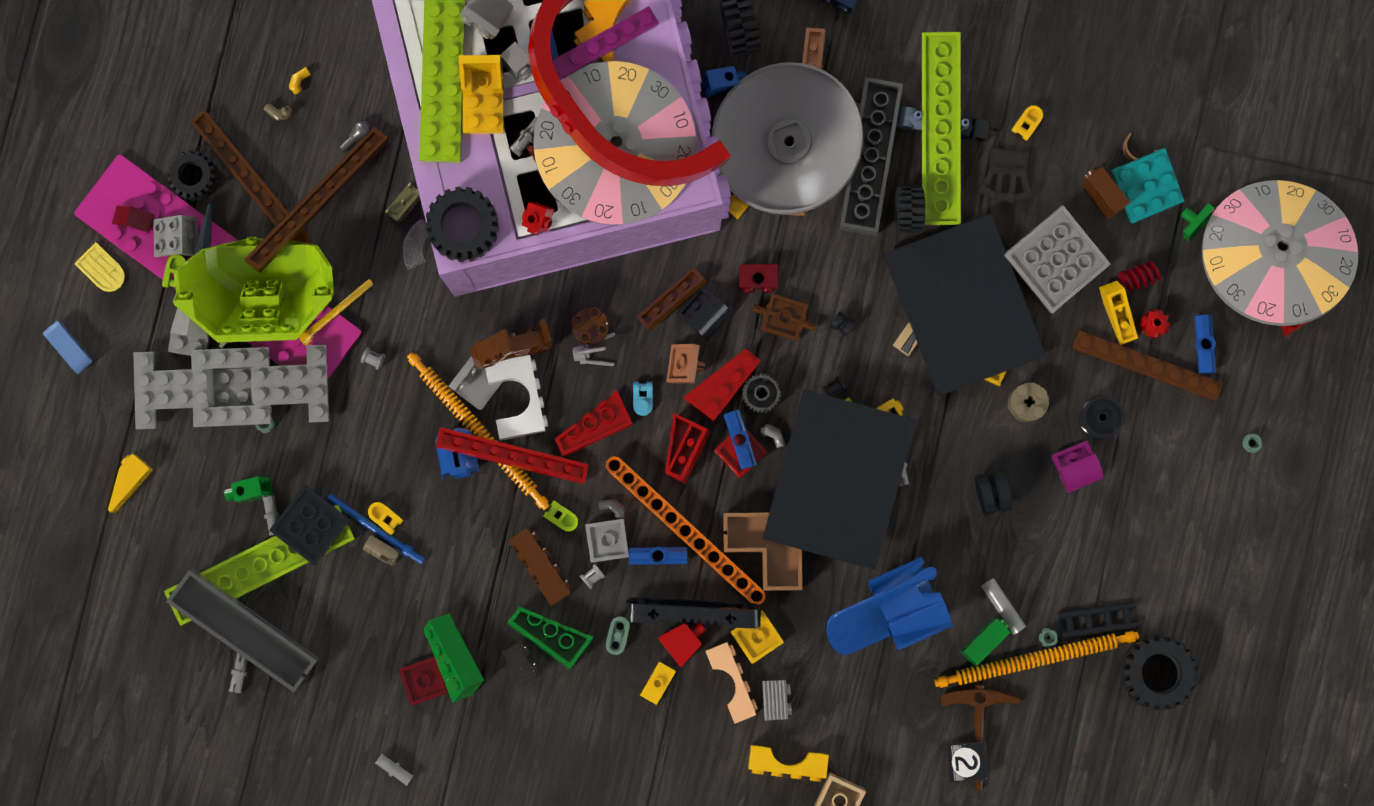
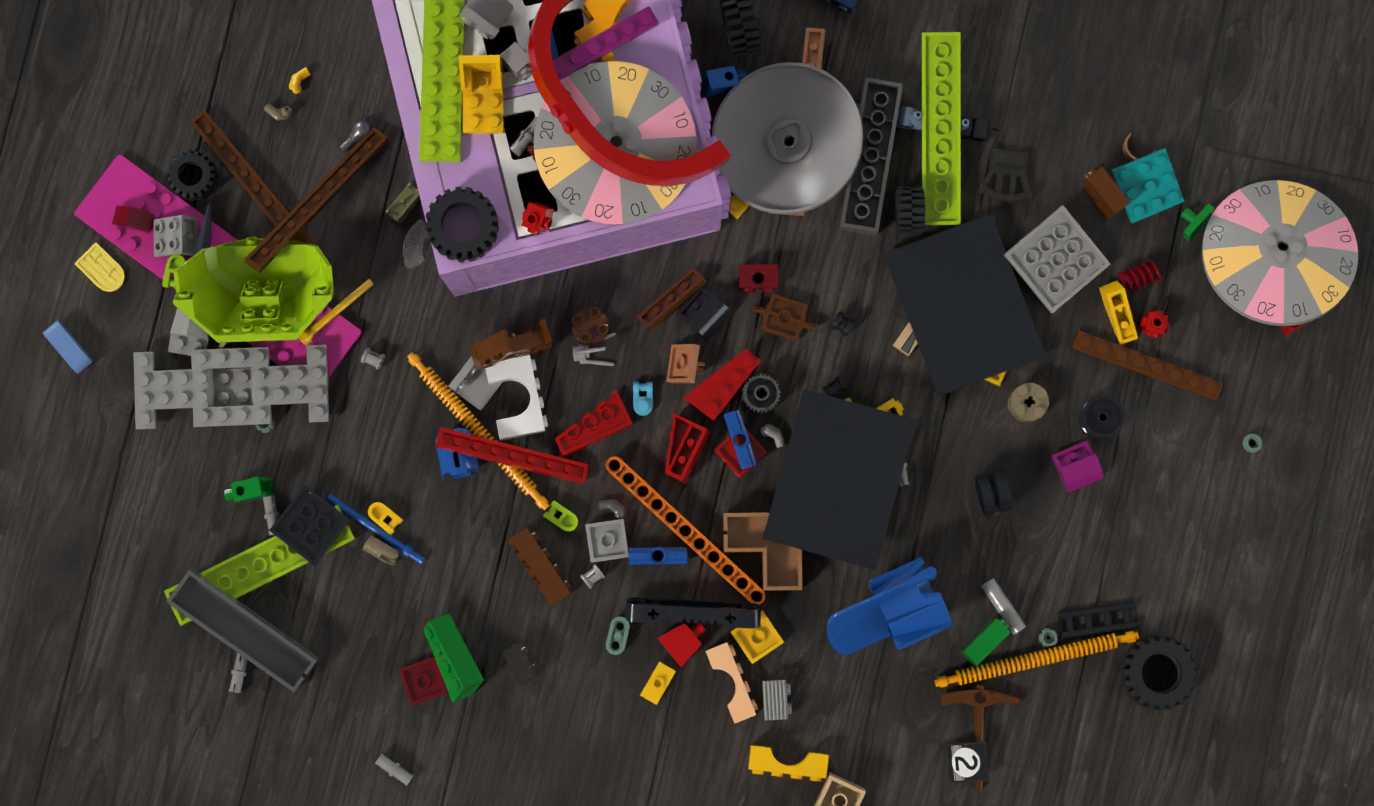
yellow slope [108,454,153,513] -> none
green wedge [507,607,593,670] -> none
yellow plate [1011,106,1043,141] -> none
blue piece [1194,315,1216,374] -> none

